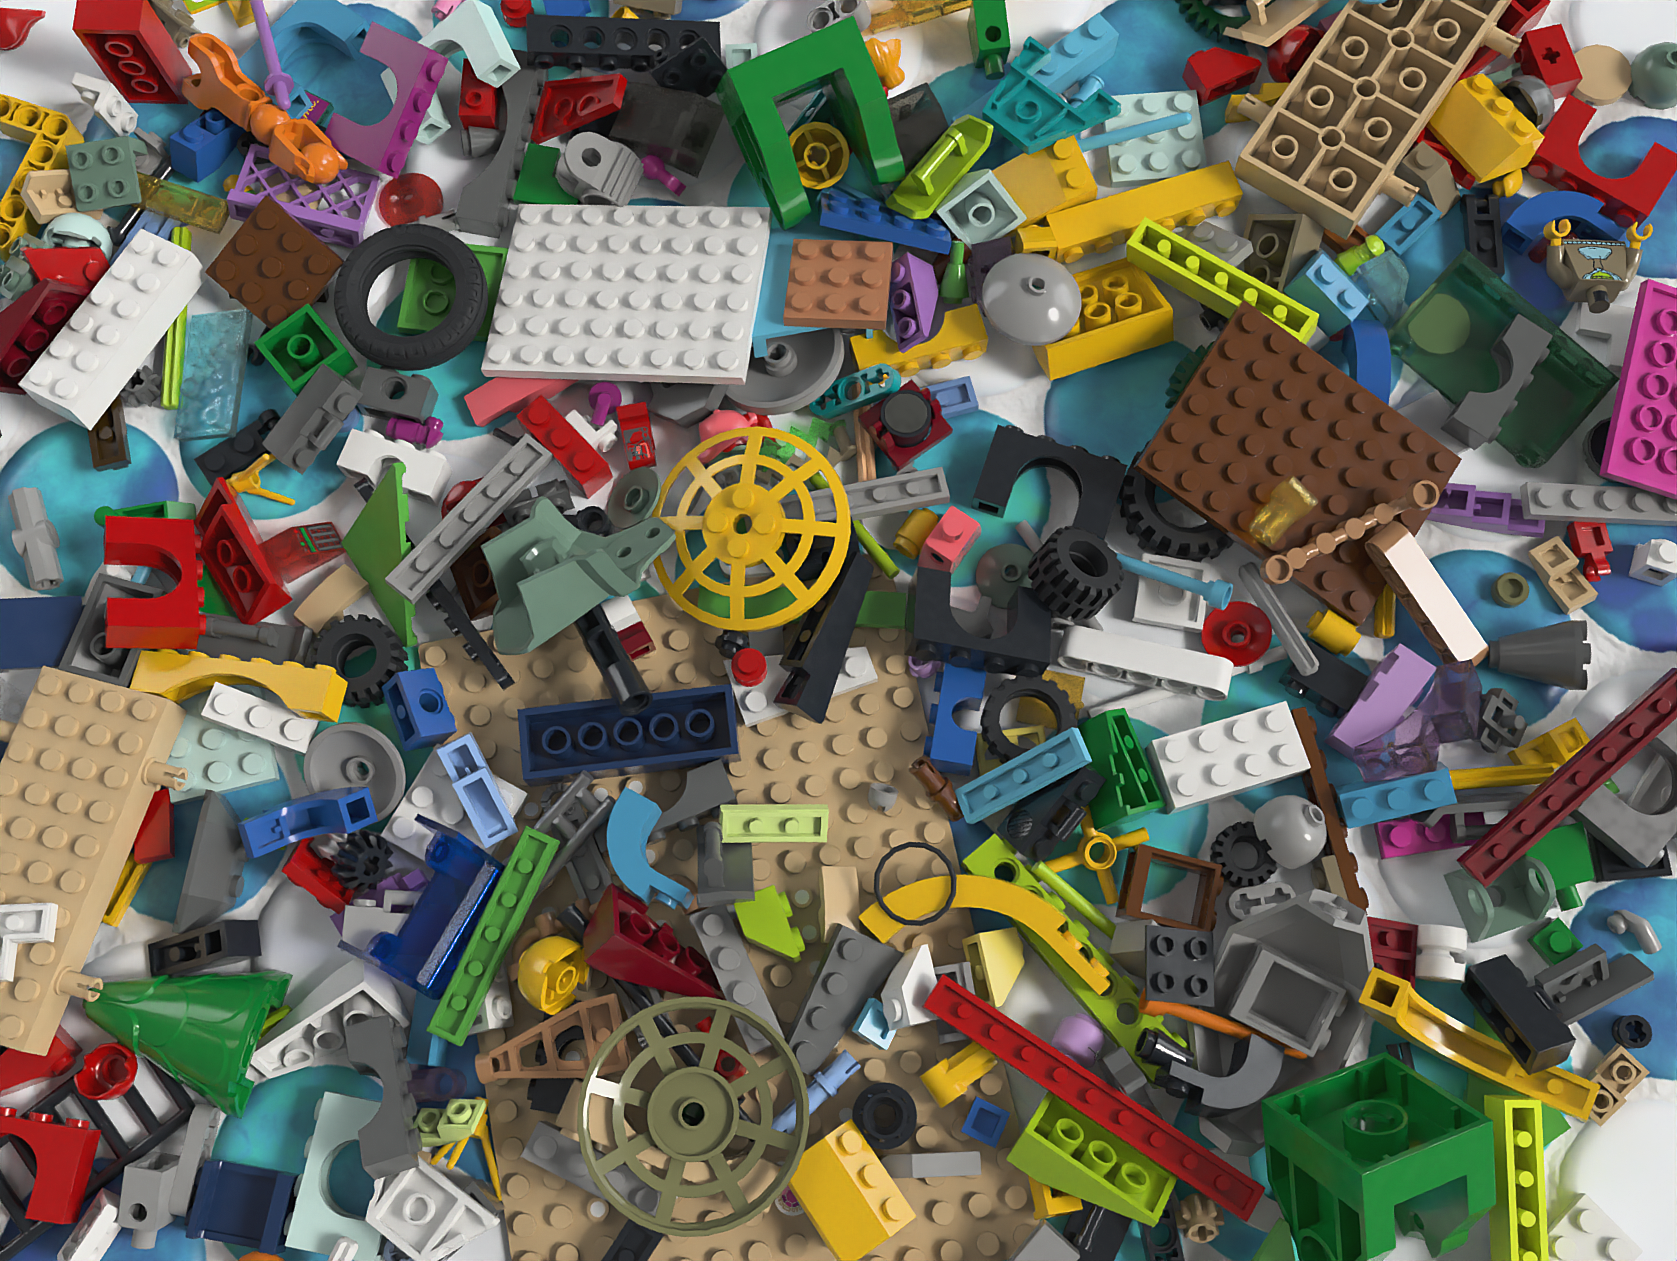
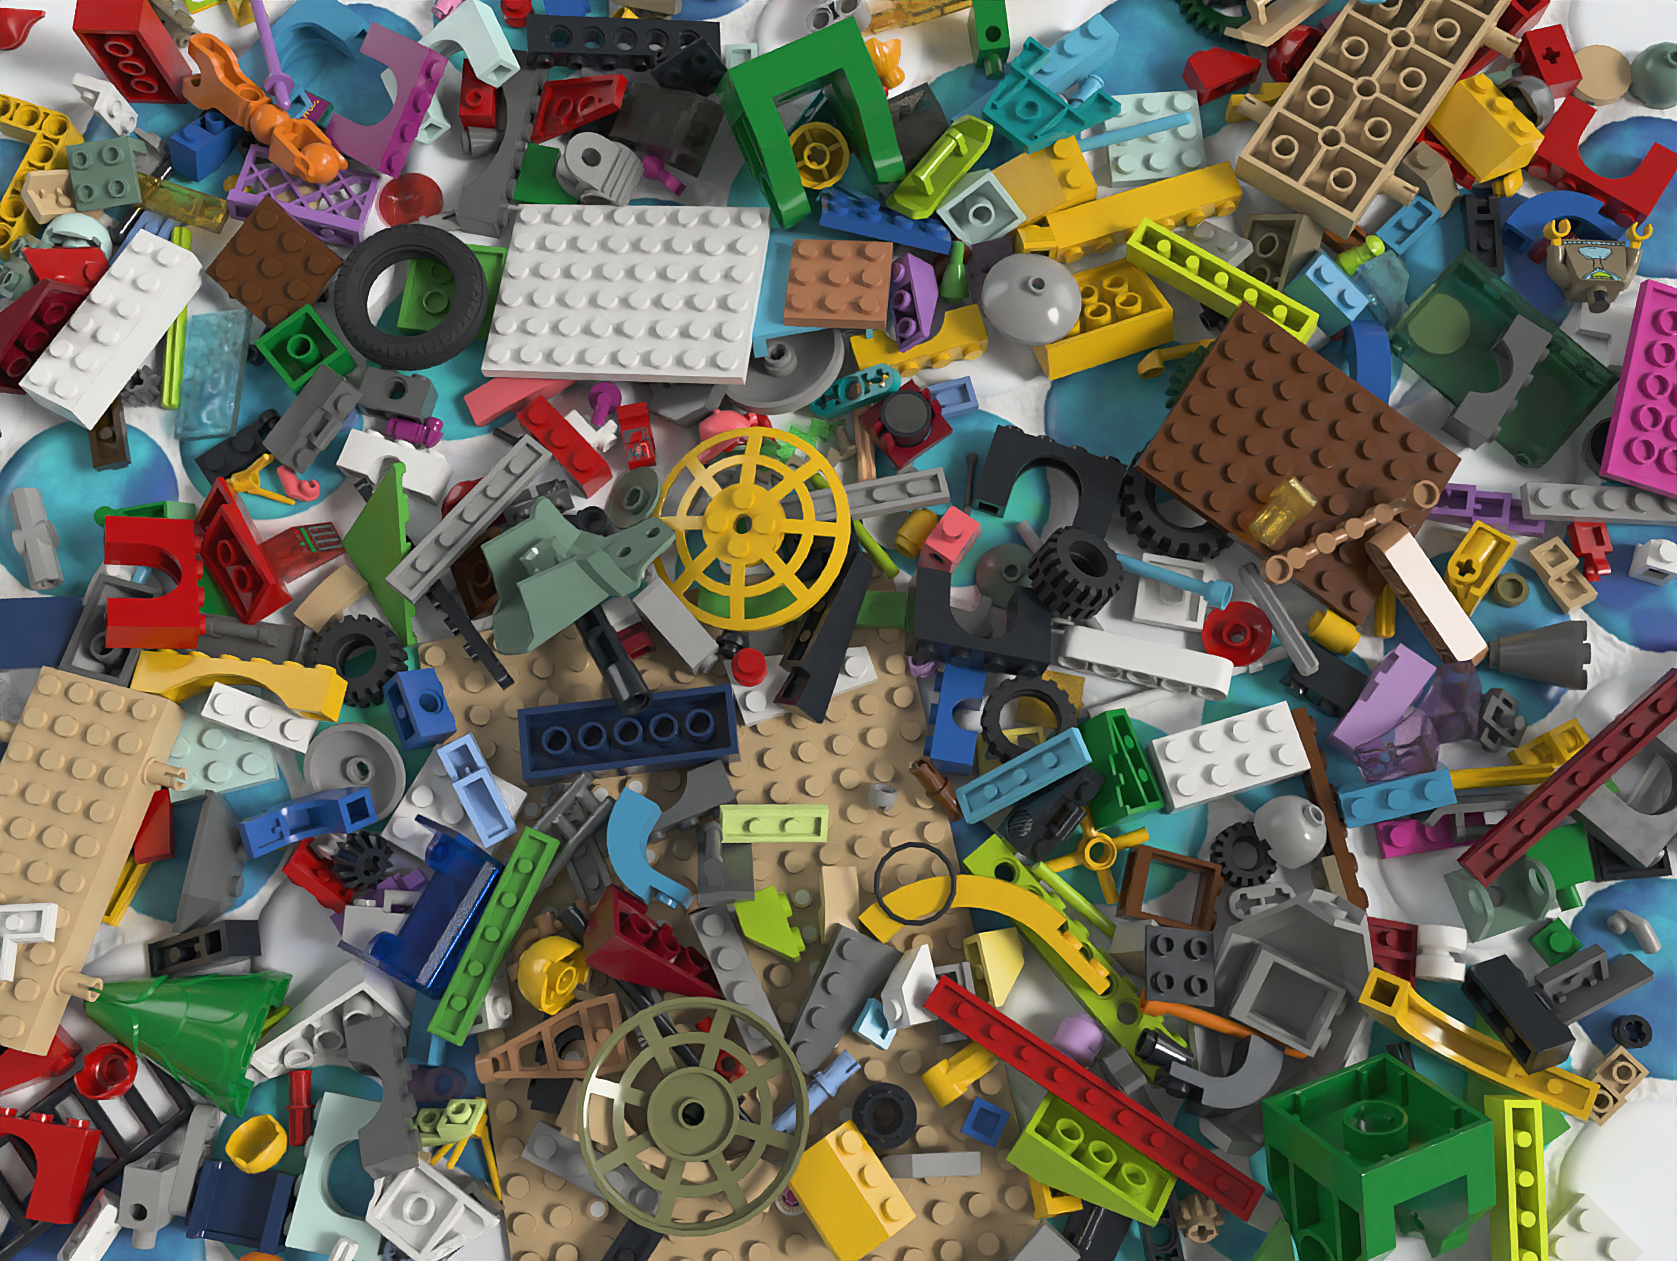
none -> yellow hair [225,1114,288,1174]
none -> coral arm [276,464,320,502]
none -> red axle [285,1070,315,1147]
none -> light grey slope [632,576,720,677]
none -> dark grey hinge [963,452,979,516]
none -> yellow bar [1137,339,1215,379]
none -> yellow piece [1442,520,1518,618]

